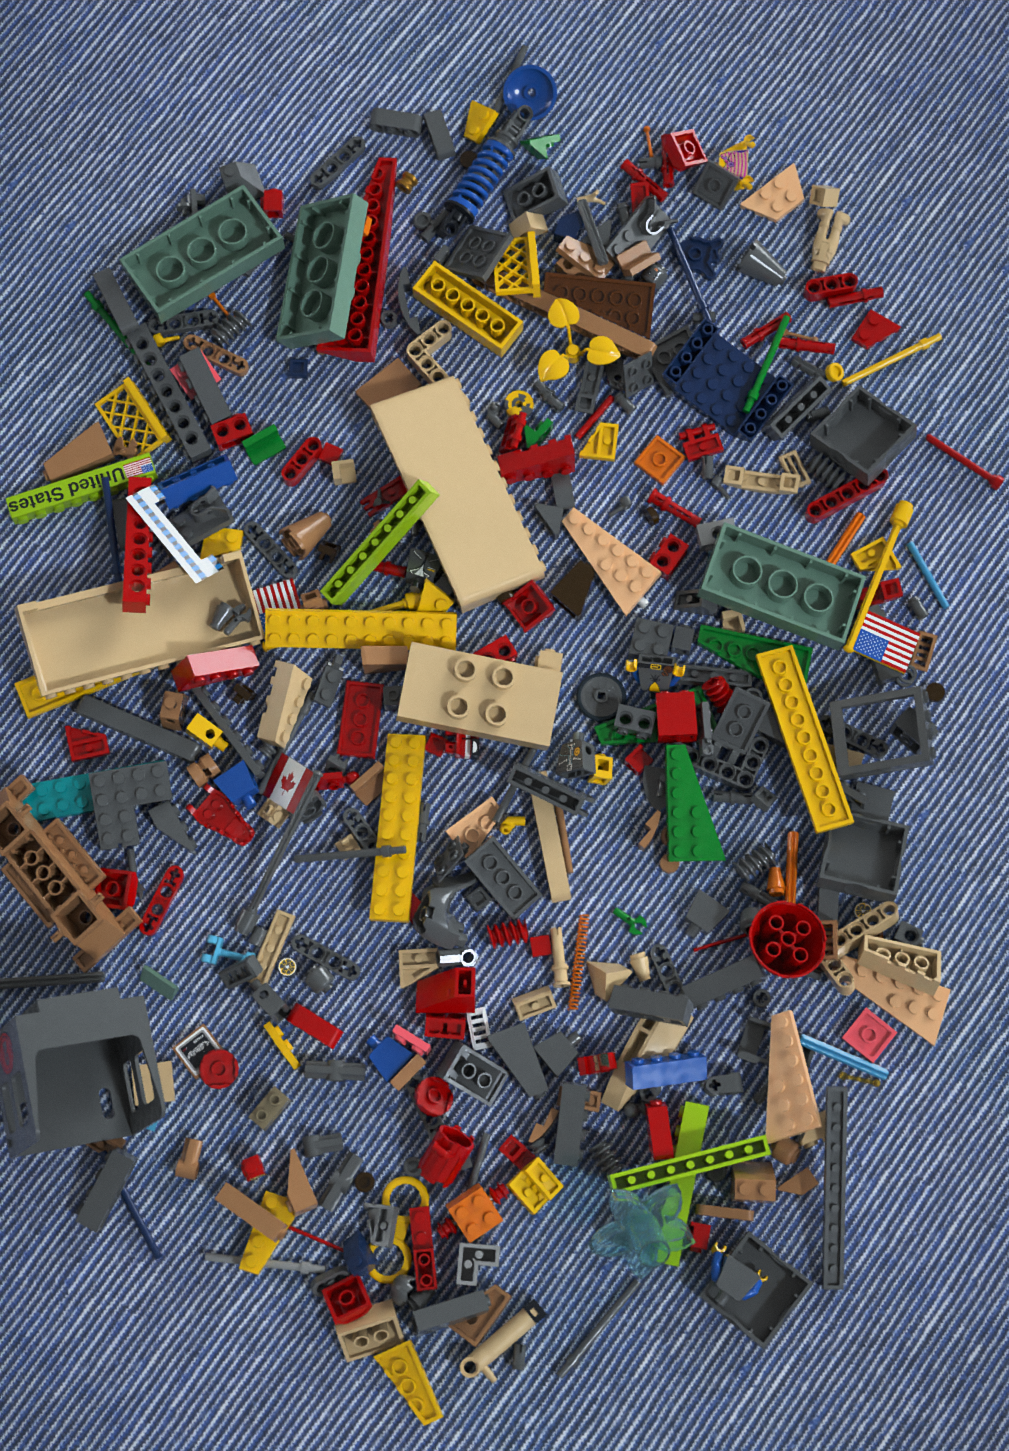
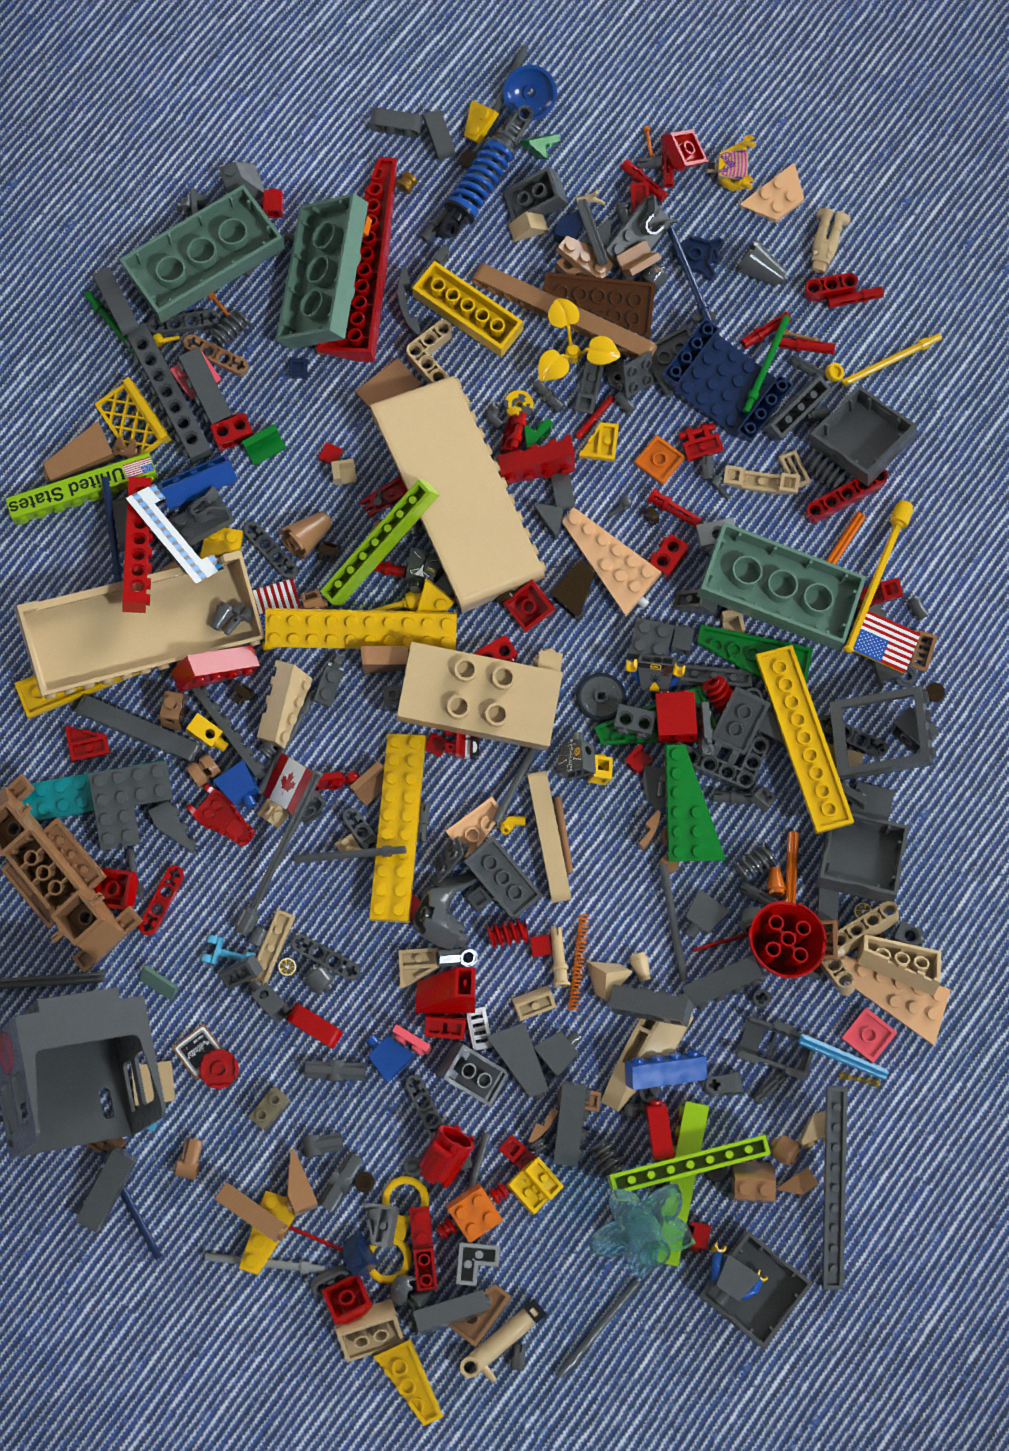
red brick [241,1154,267,1182] -> none
yellow wing [263,1021,301,1070] -> none
red beam [281,437,323,487] -> none
dark grey beam [310,136,366,190] -> none
dark grey tile [324,754,348,776] -> none
red tile [337,680,385,760] -> none
dark grey bush [381,310,397,329] -> none
medium nougat slope [389,1053,426,1091] -> none
dark grey tile [413,212,432,231] -> none
red tile [414,1076,453,1117] -> none
dark grey plate [443,225,514,282] -> none
yellow fence [494,231,541,298] -> none
dark grey hinge [506,762,596,817] -> none
red leg [577,1052,617,1076] -> none
green bar [613,907,647,936] -> none
dark grey beam [650,944,685,996] -> none
dark grey tile [692,160,740,211] -> none
medium nougat beam [695,1204,754,1221] -> none
light nougat wing [766,1010,822,1144] -> none
tan panel [809,185,840,207] -> none
yellow wing [850,537,902,572] -> none
red wing [851,309,901,350] -> none
dark azure bar [907,541,950,610] -> none
red piece [925,434,1005,491] -> none
none -> dark grey bar [659,864,688,981]

